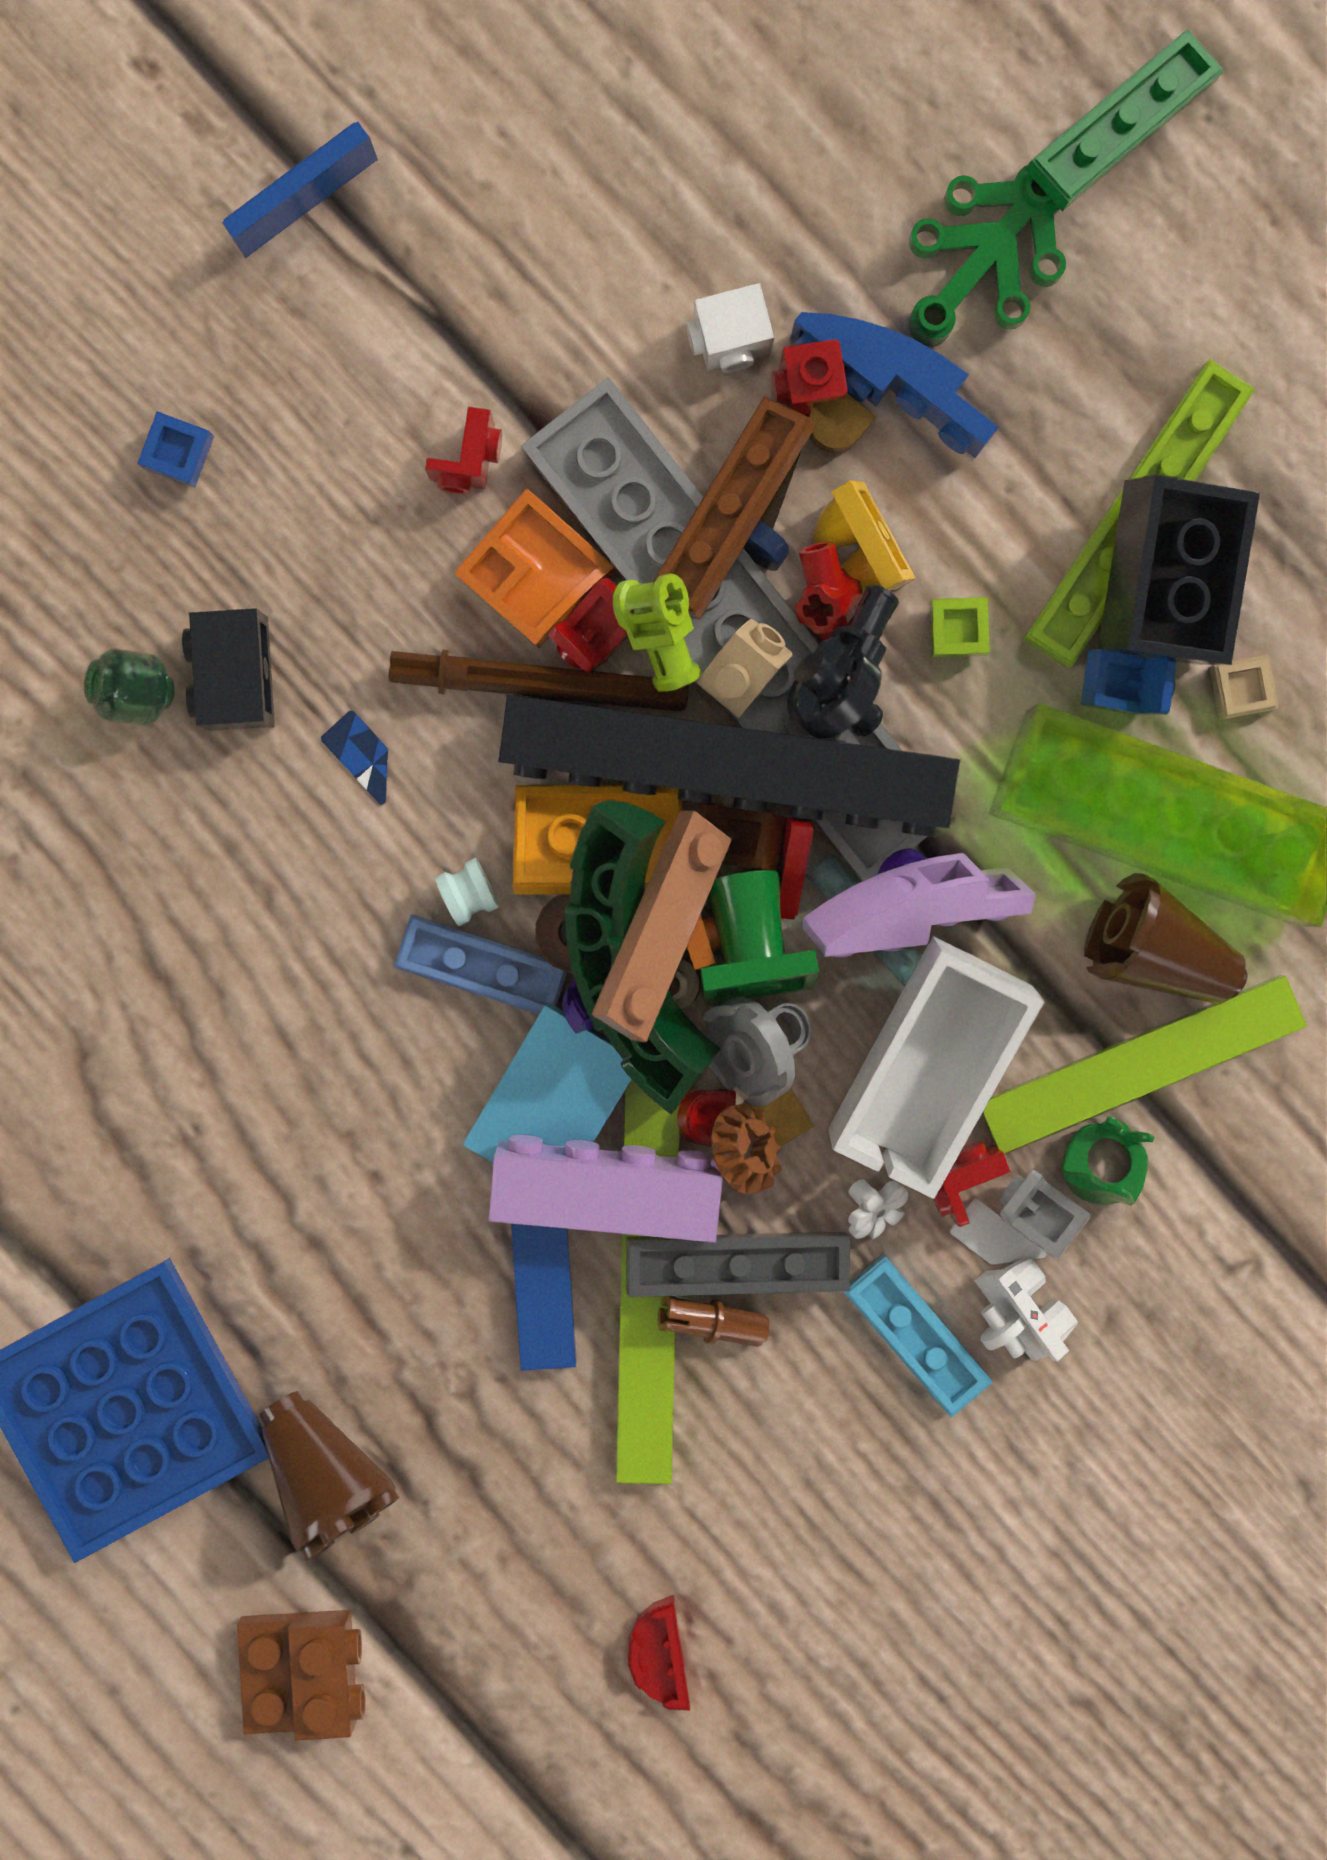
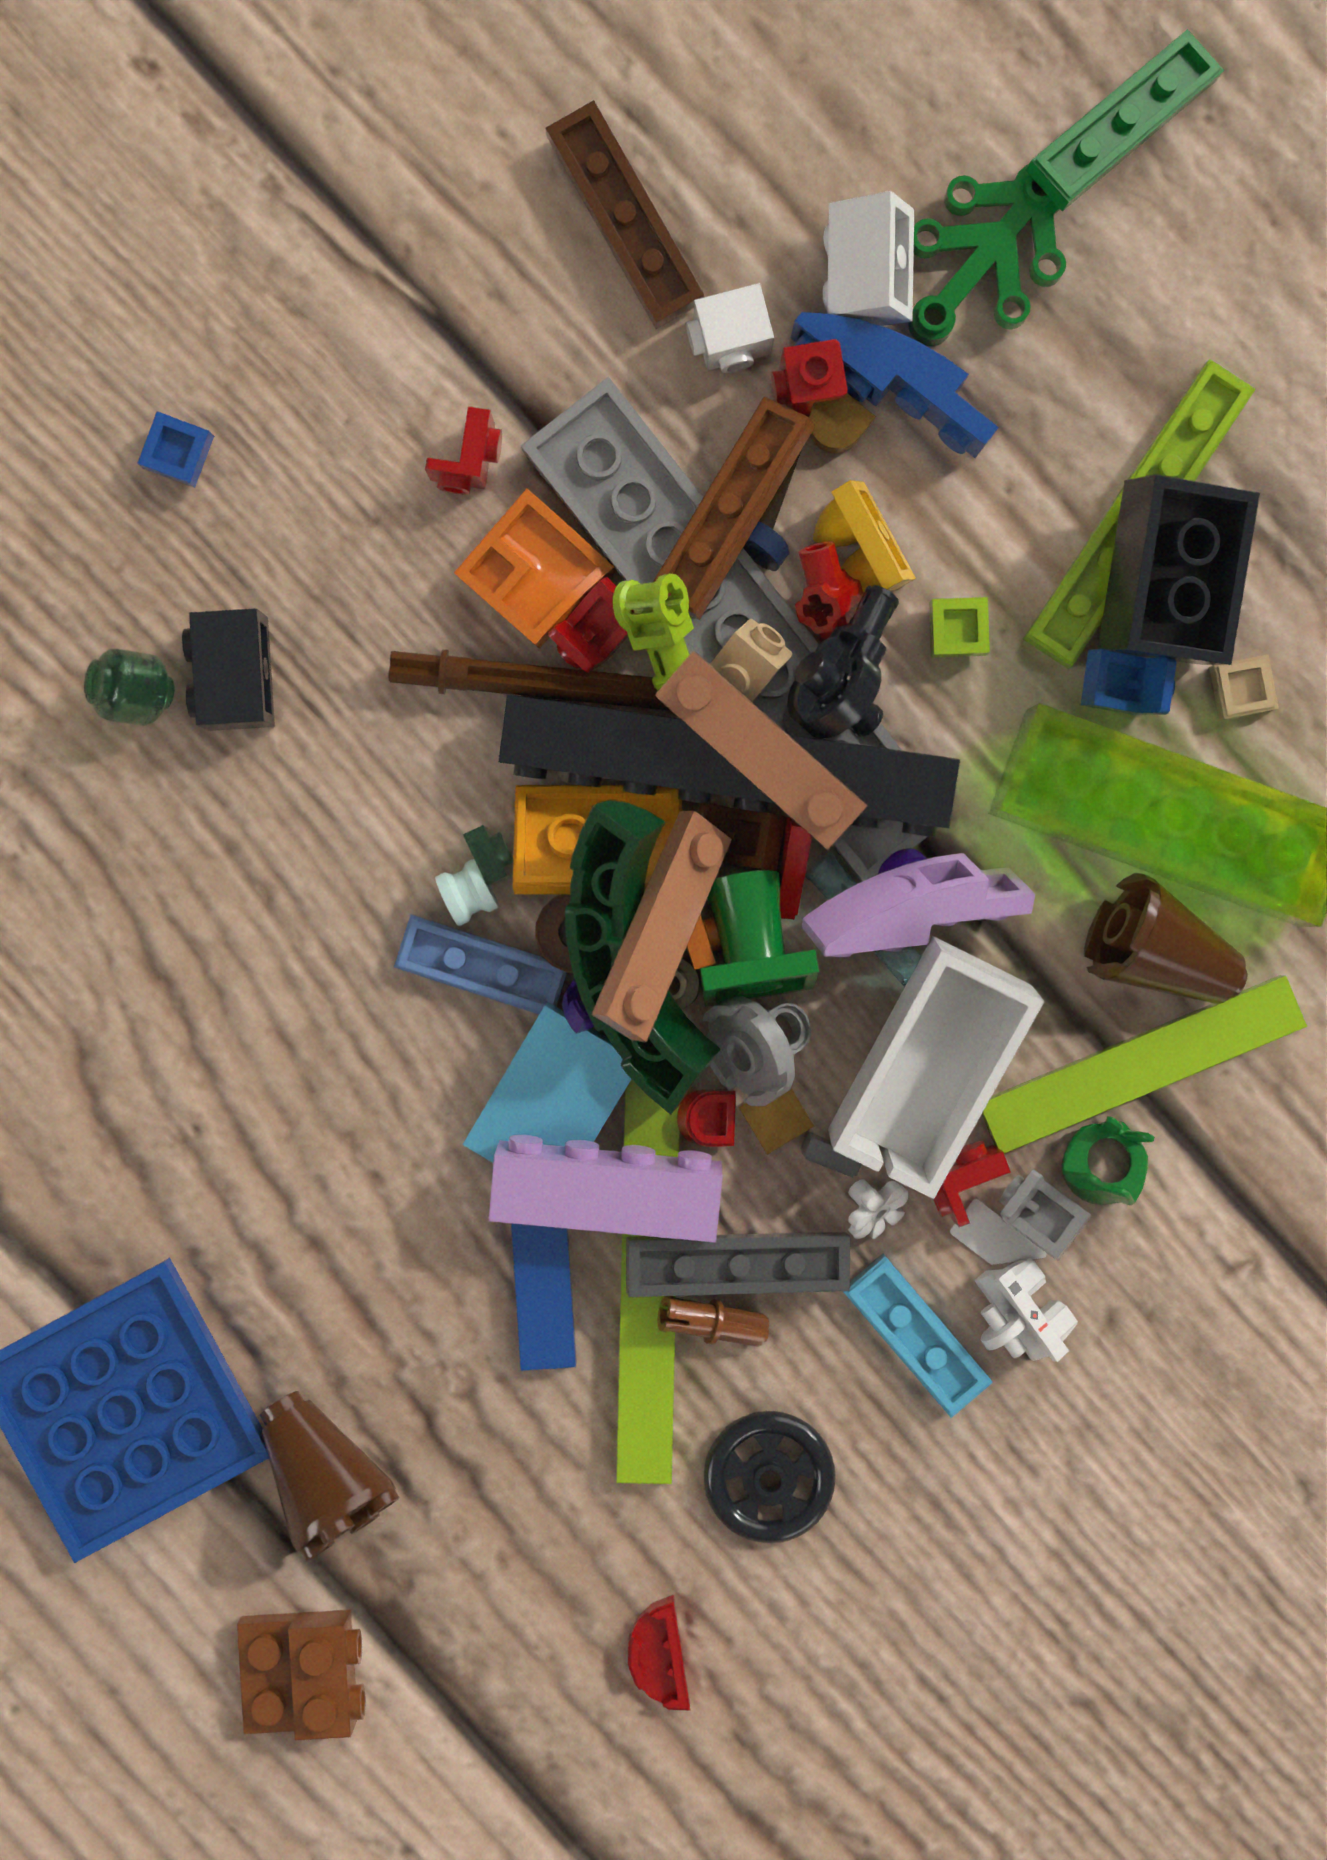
blue tile [222,122,378,258] -> none
dark blue sticker [321,710,388,805] -> none
dark orange gear [712,1103,783,1195] -> none
none -> clear green plate [463,825,513,886]
none -> reddish brown plate [545,100,704,329]
none -> nougat plate [655,651,867,850]
none -> black plate [704,1411,836,1543]
none -> dark grey tile [800,1131,862,1178]
none -> white brick [823,191,914,326]

